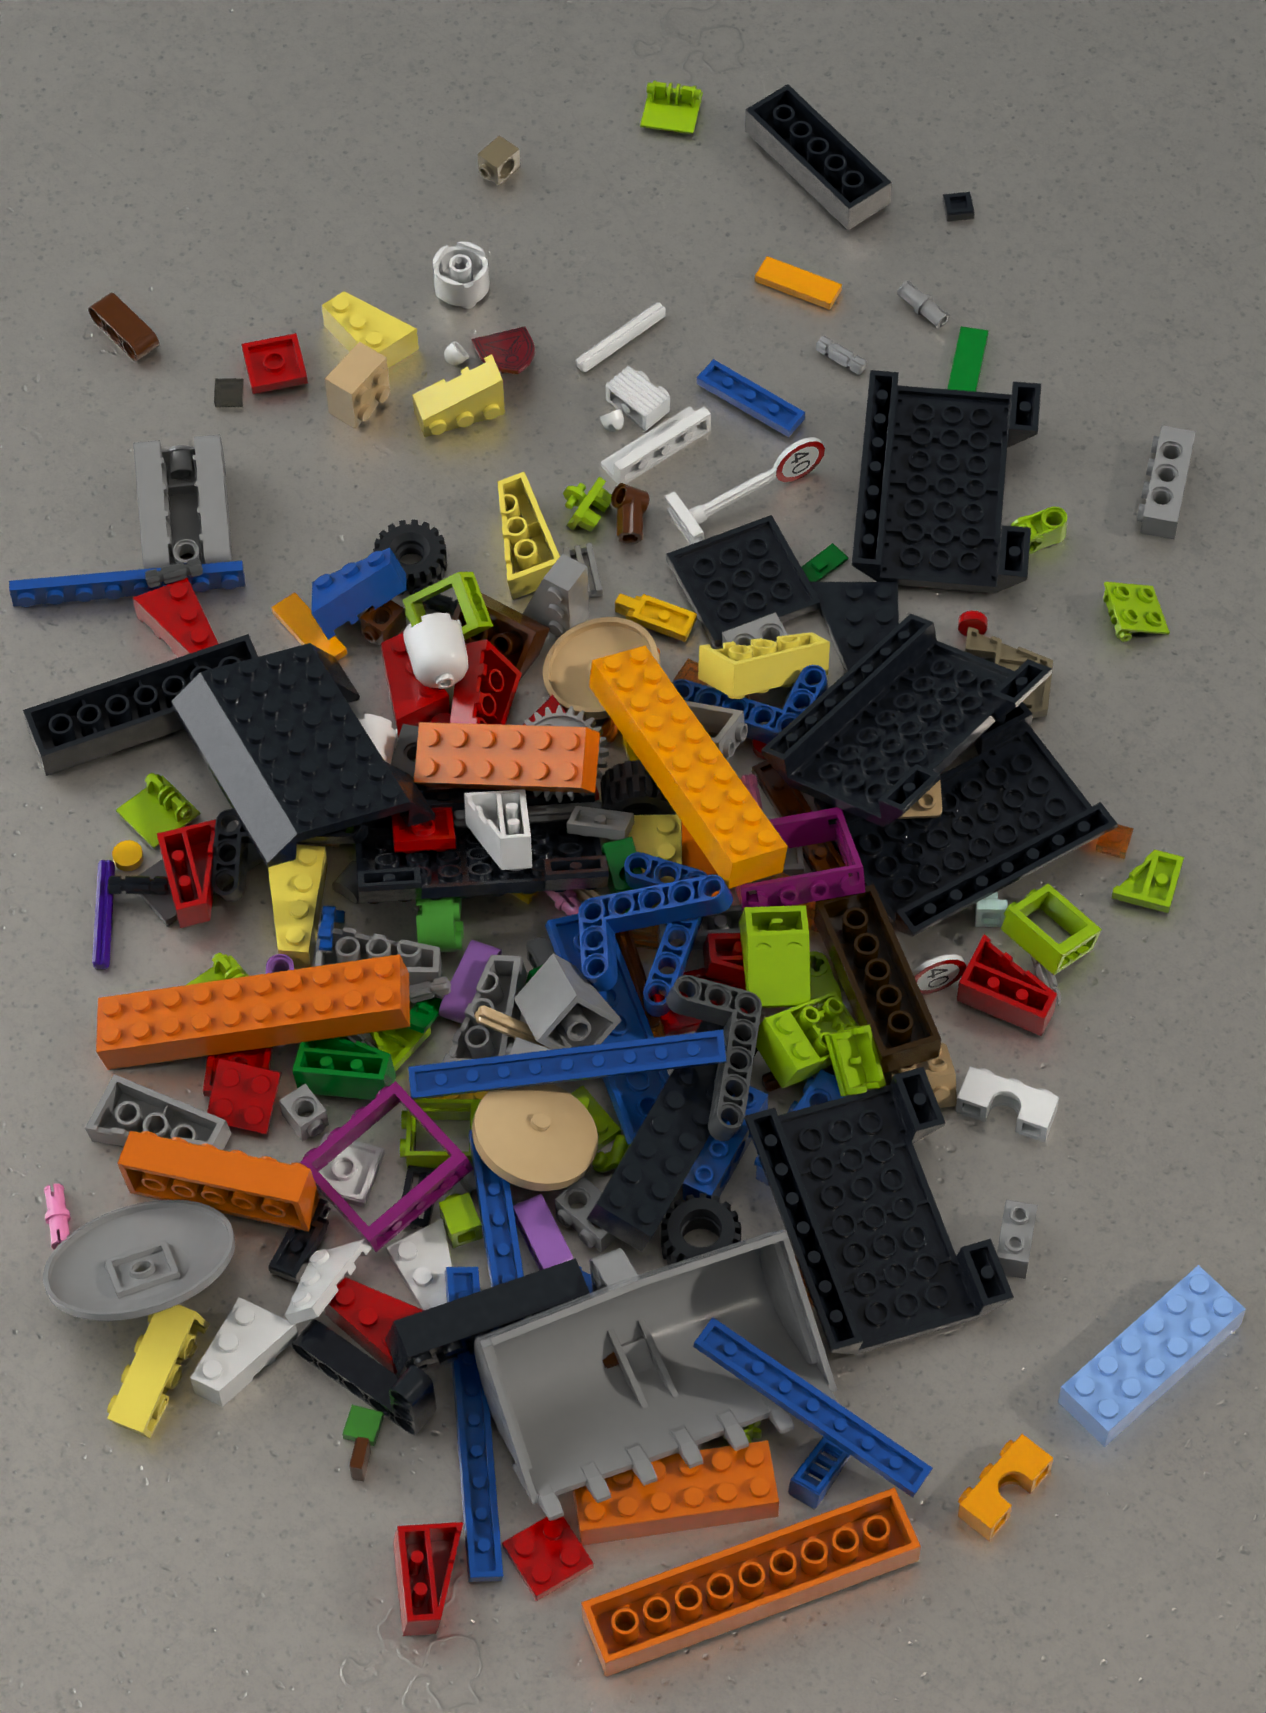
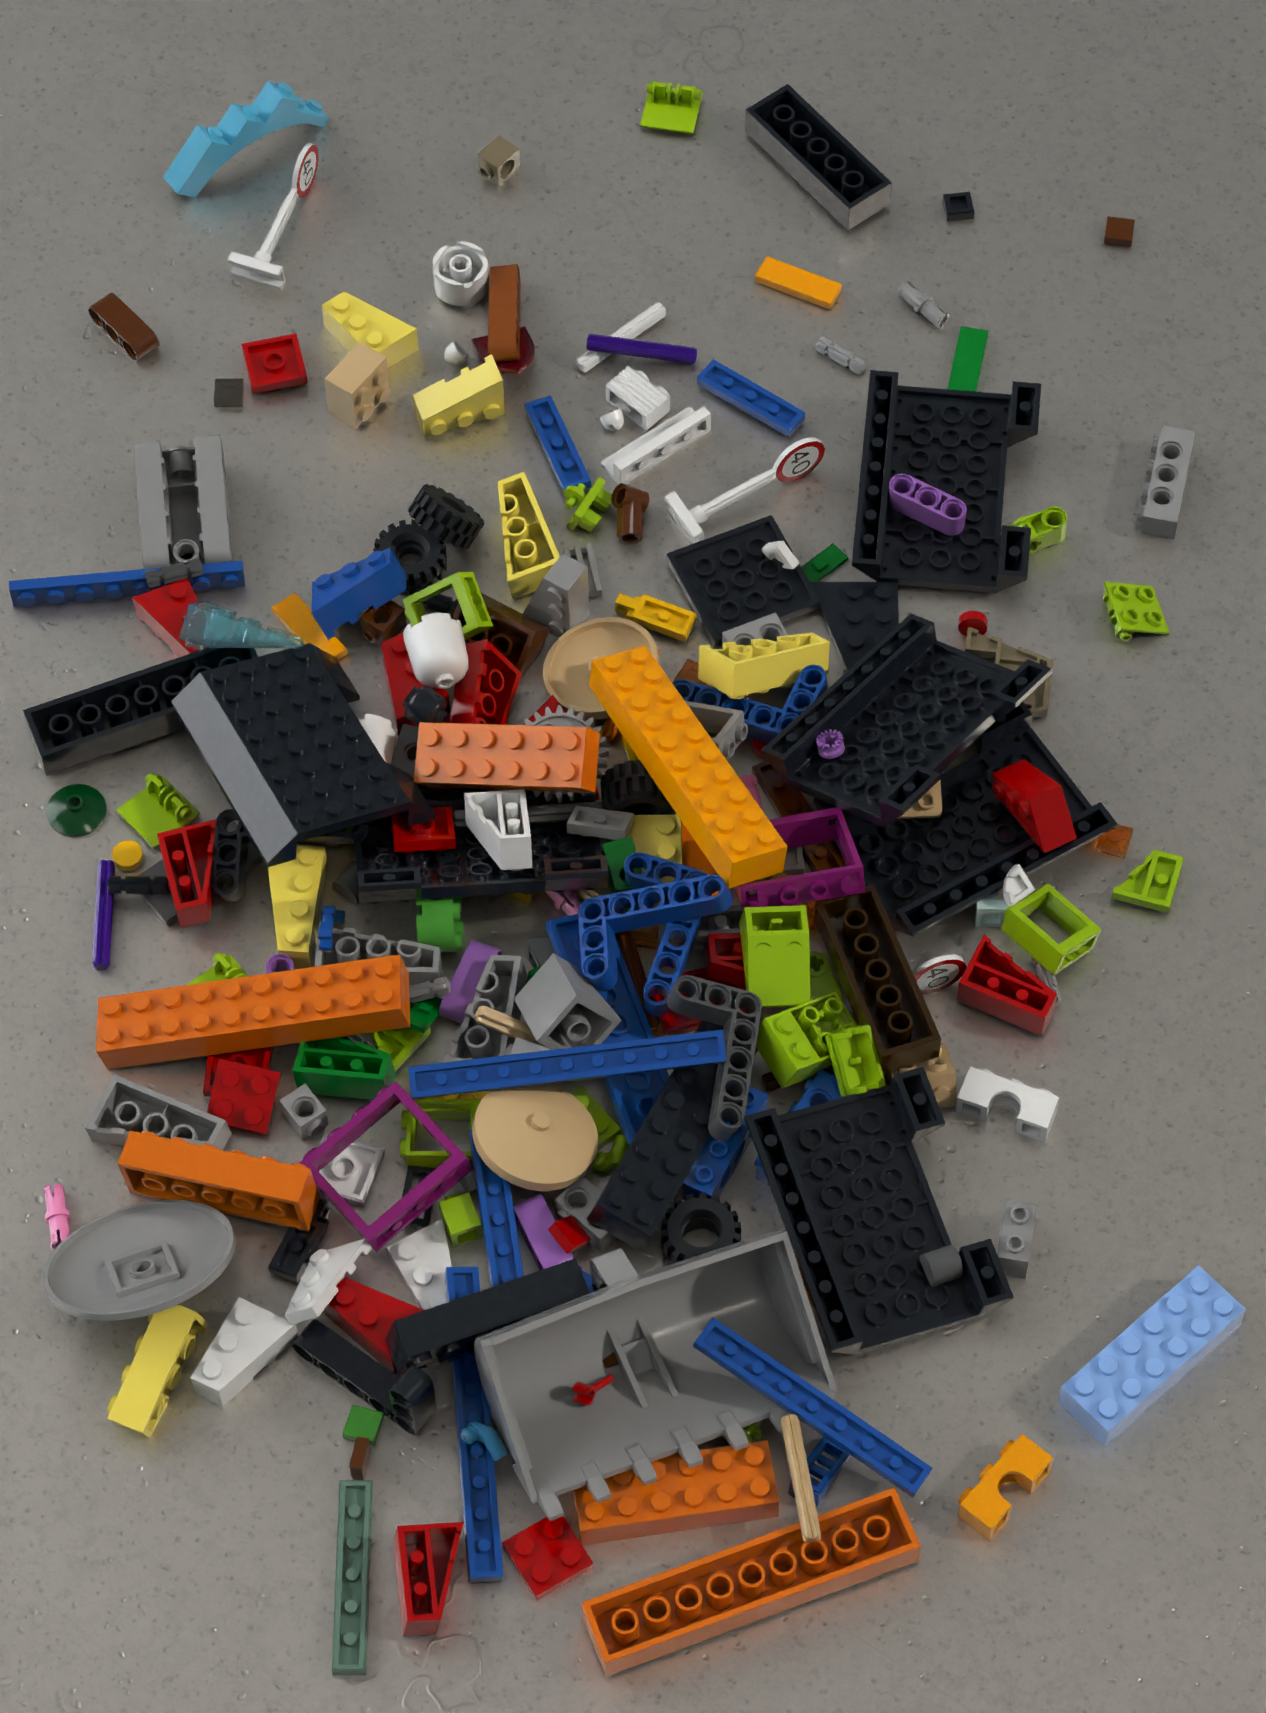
none -> dark green dish [46,784,107,837]
none -> medium azure arch [163,81,329,198]
none -> clear light blue wedge [179,599,307,650]
none -> white piece [227,143,319,291]
none -> sand green tile [332,1480,373,1675]
none -> black head [402,686,448,727]
none -> black tyre [408,484,485,550]
none -> dark azure arm [461,1421,508,1461]
none -> dark orange beam [488,264,521,362]
none -> blue plate [524,395,591,492]
none -> red tile [548,1215,591,1254]
none -> red hand [572,1374,614,1405]
none -> dark purple axle [586,334,697,364]
none -> white tile [761,540,800,570]
none -> tan axle [781,1414,821,1542]
none -> medium lavender bush [816,729,845,759]
none -> medium lavender beam [888,474,967,536]
none -> dark grey brick [919,1244,963,1287]
none -> red wedge [992,759,1077,853]
none -> white tile [1003,864,1035,907]
none -> reddish brown tile [1104,216,1135,247]

